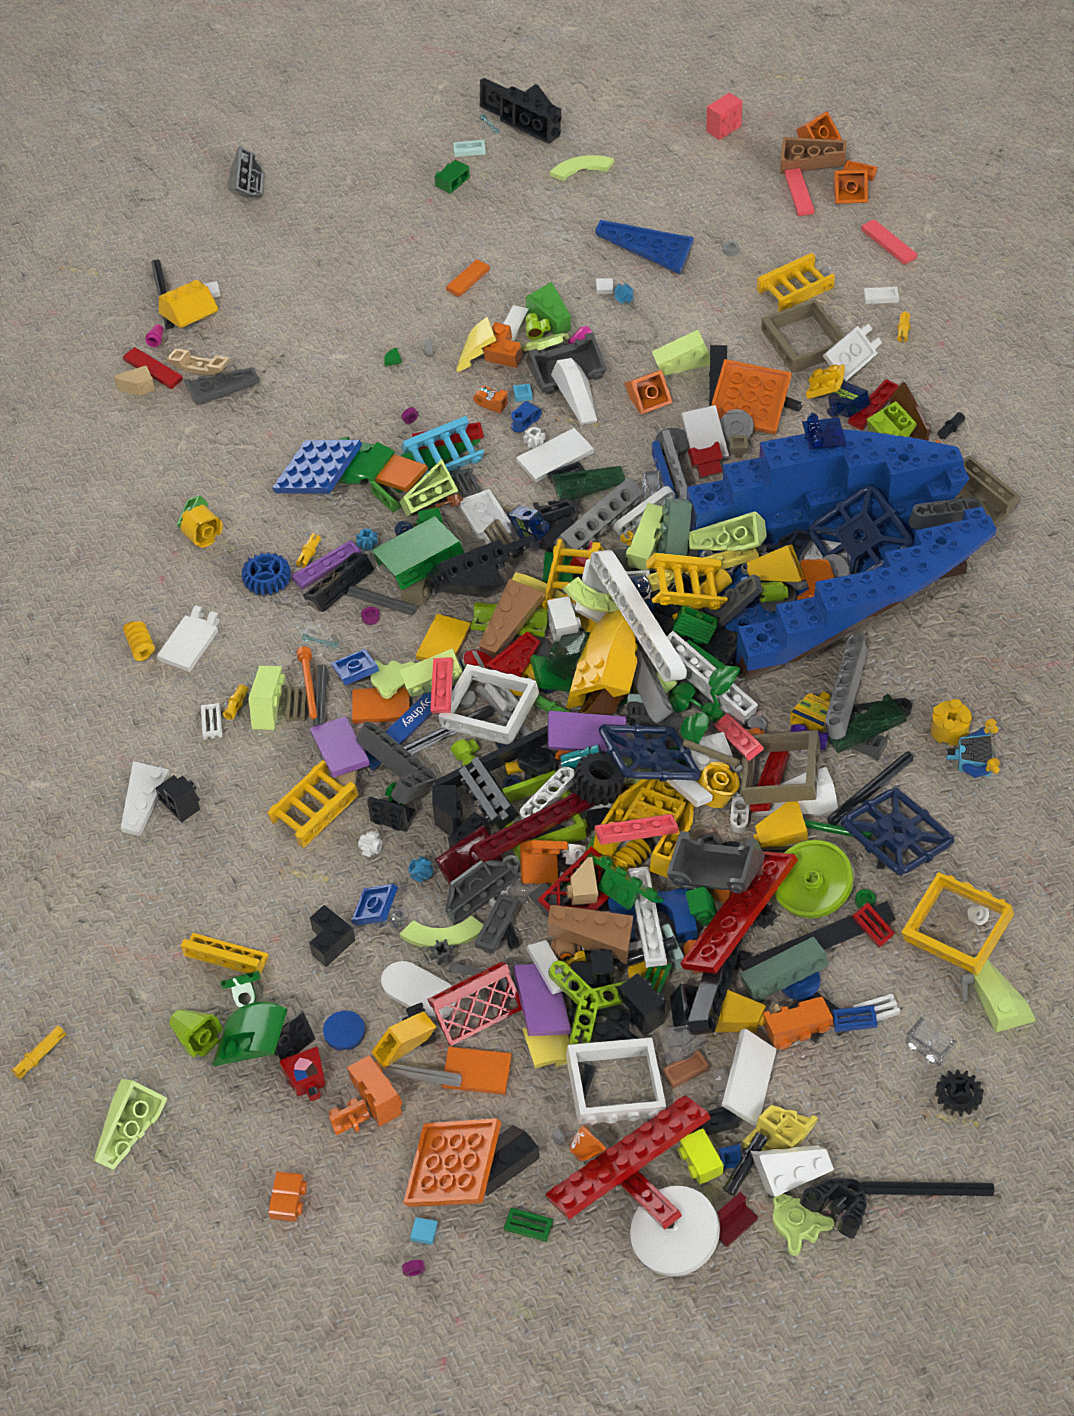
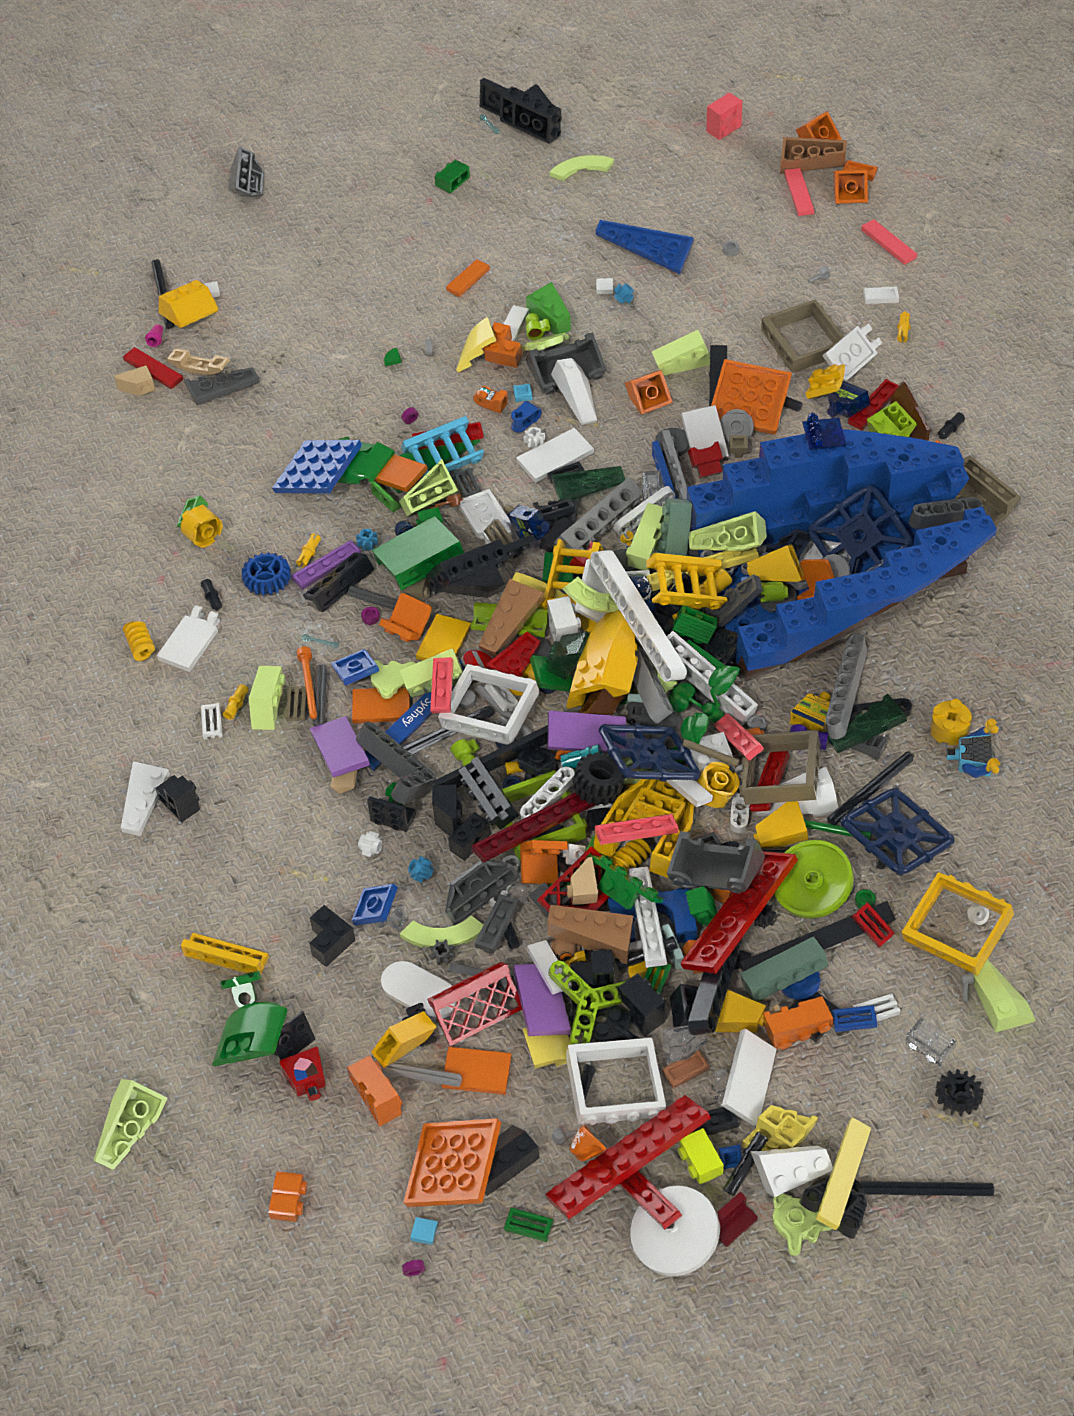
yellow pin [11,1025,66,1080] -> none
lime cone [169,1009,223,1057] -> none
yellow fence [267,760,359,848] -> none
blue tile [323,1010,365,1051] -> none
orange hips [329,1097,371,1136] -> none
dark red tile [435,826,503,886] -> none
light aqua tile [453,140,486,157] -> none
bright green pin [533,695,571,715] -> none
dark pink cone [568,325,592,344] -> none
yellow fence [757,253,835,312] -> none
none -> black axle [200,579,222,611]
none -> orange bracket [379,593,432,642]
none -> light yellow tile [816,1117,871,1230]

